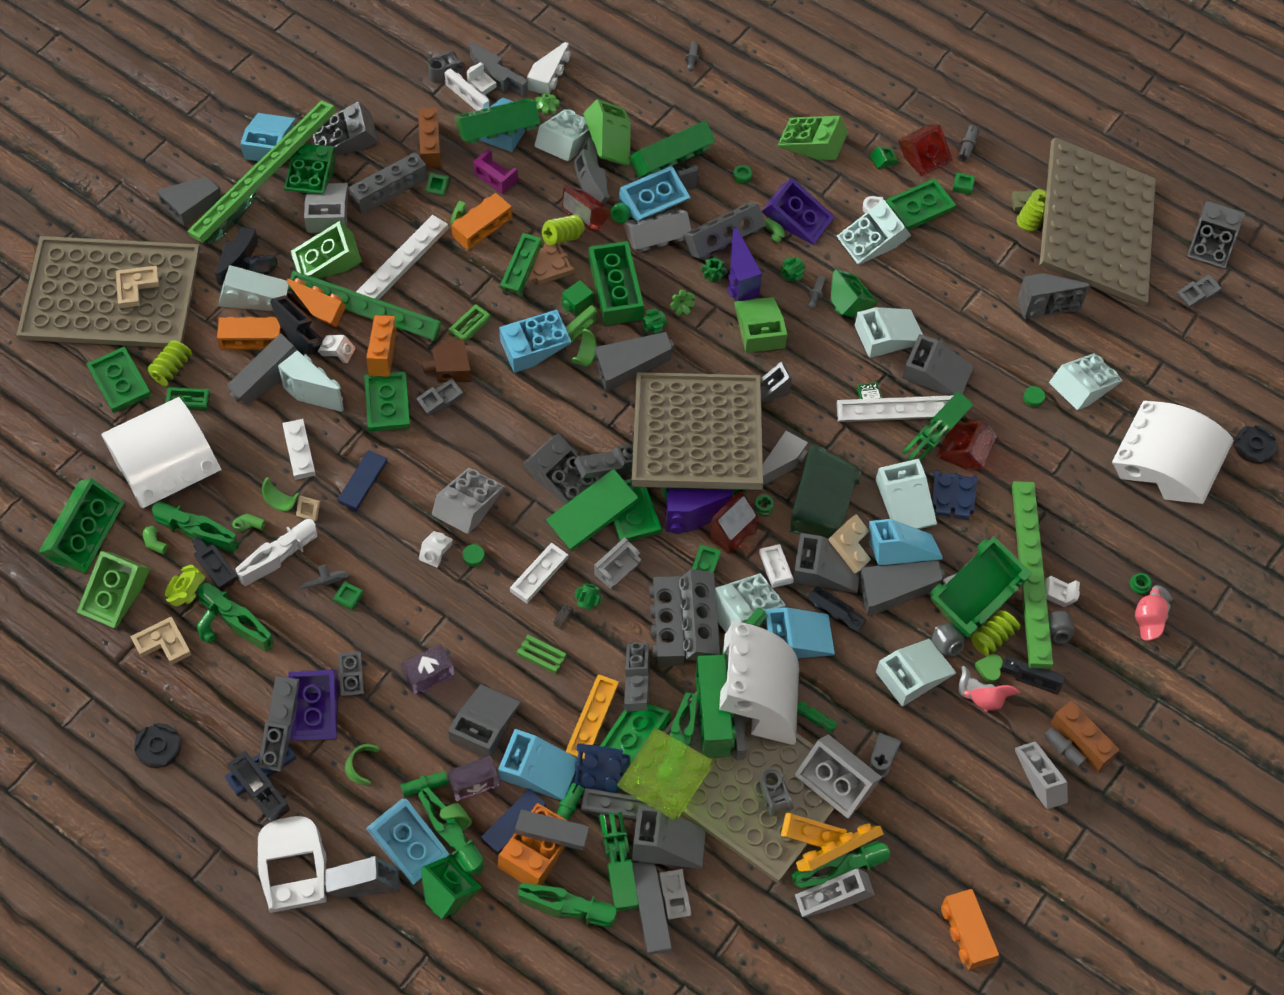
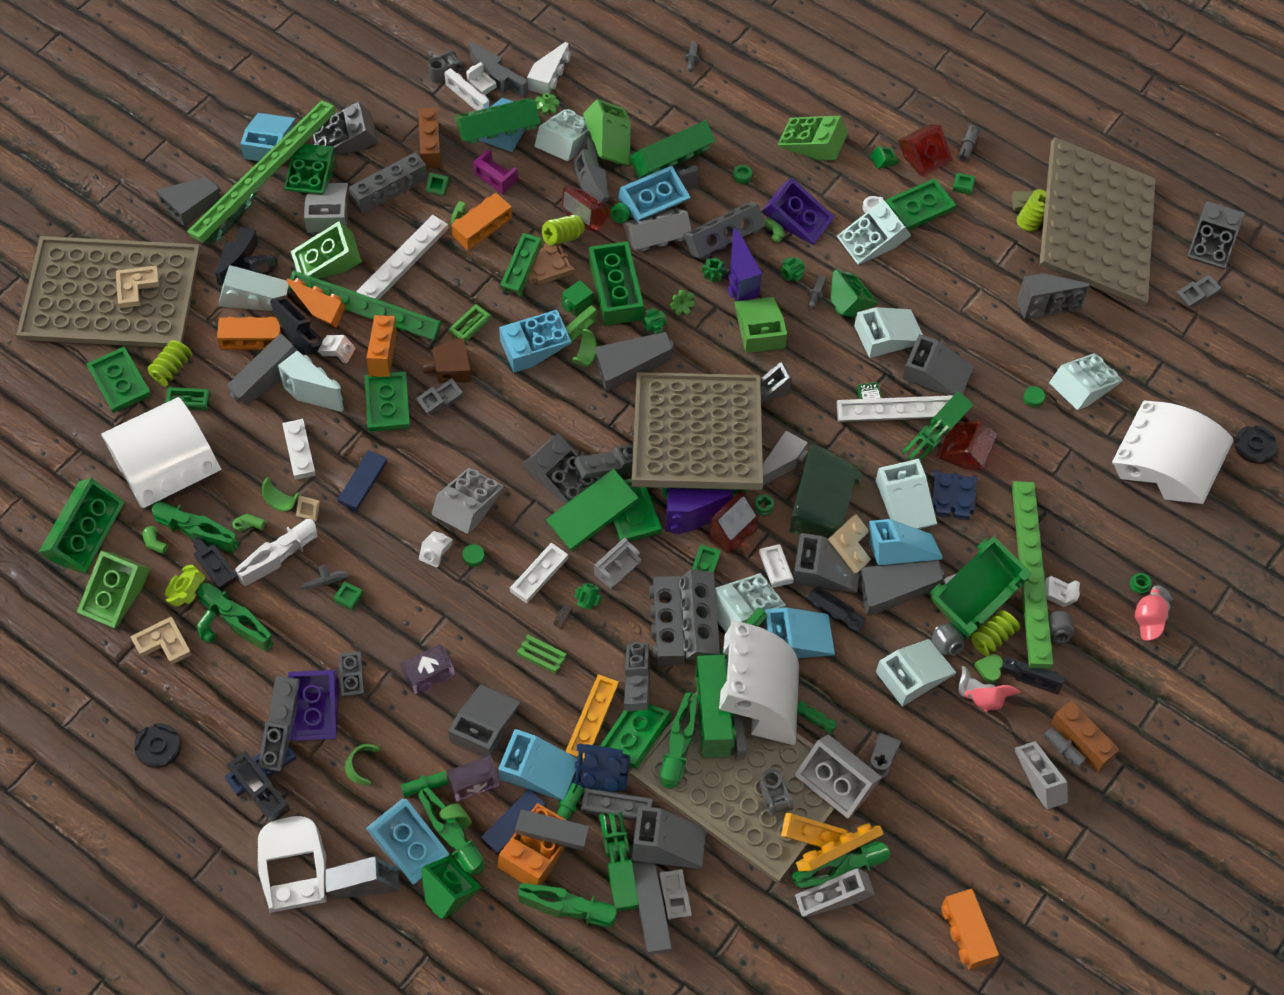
clear neon green plate [617,728,714,821] -> none

